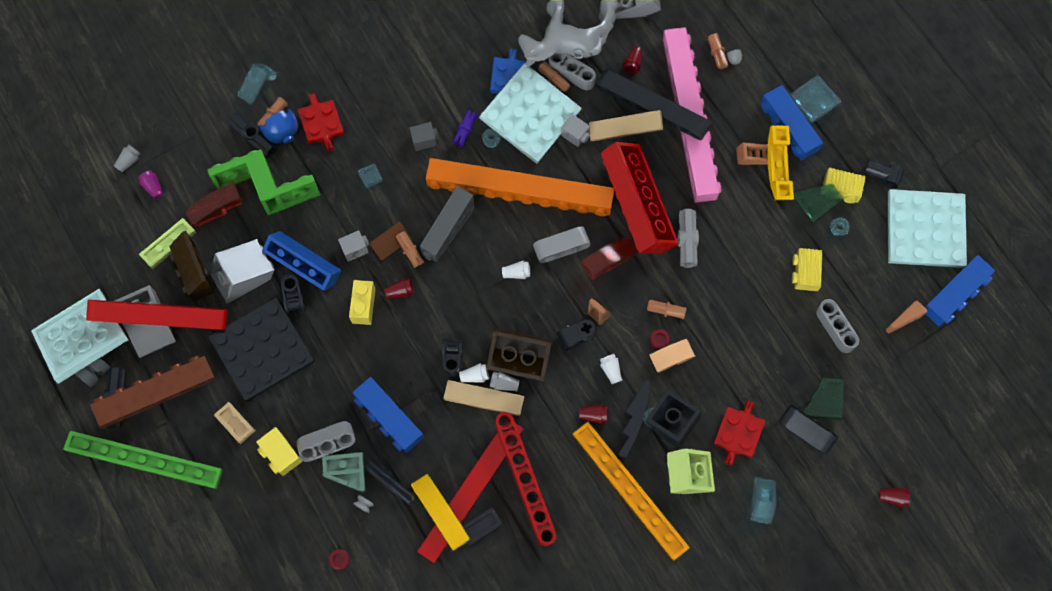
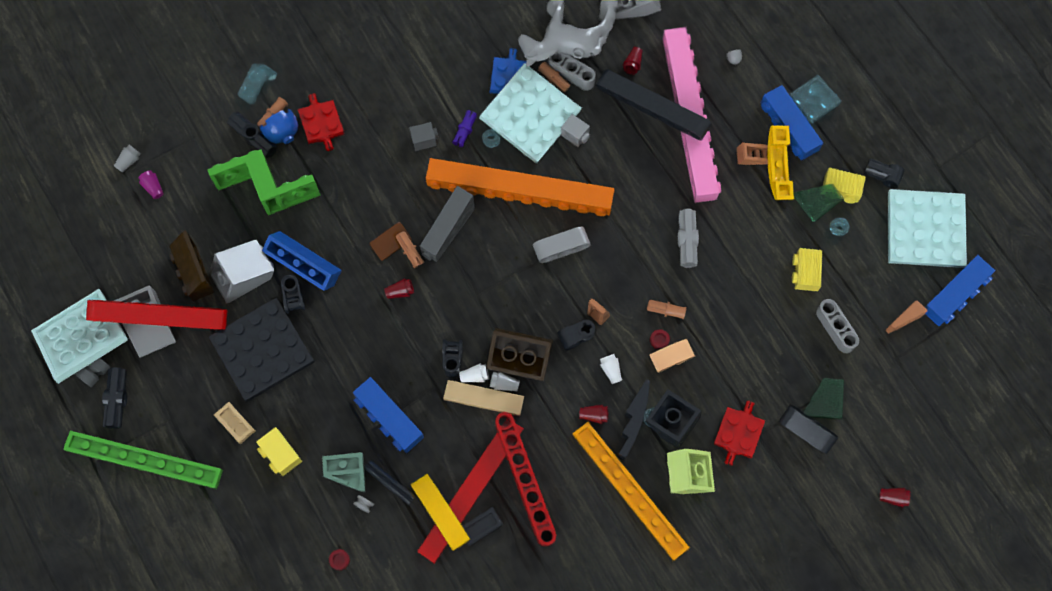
copper brick [90,355,214,429] -> none
yellowish green tile [139,218,196,269] -> none
clear red slope [185,182,243,228] -> none
light grey beam [296,421,355,462] -> none
light grey brick [338,230,369,262] -> none
light yellow brick [349,280,375,325] -> none
clear light blue tile [358,163,383,188] -> none
white cone [502,260,531,279] -> none
clear red slope [581,237,638,280] -> none
tan tile [589,110,663,141] -> none
red brick [601,142,679,254] -> none
nougat axle [707,34,728,69] -> none
clear light blue slope [750,477,776,524] -> none

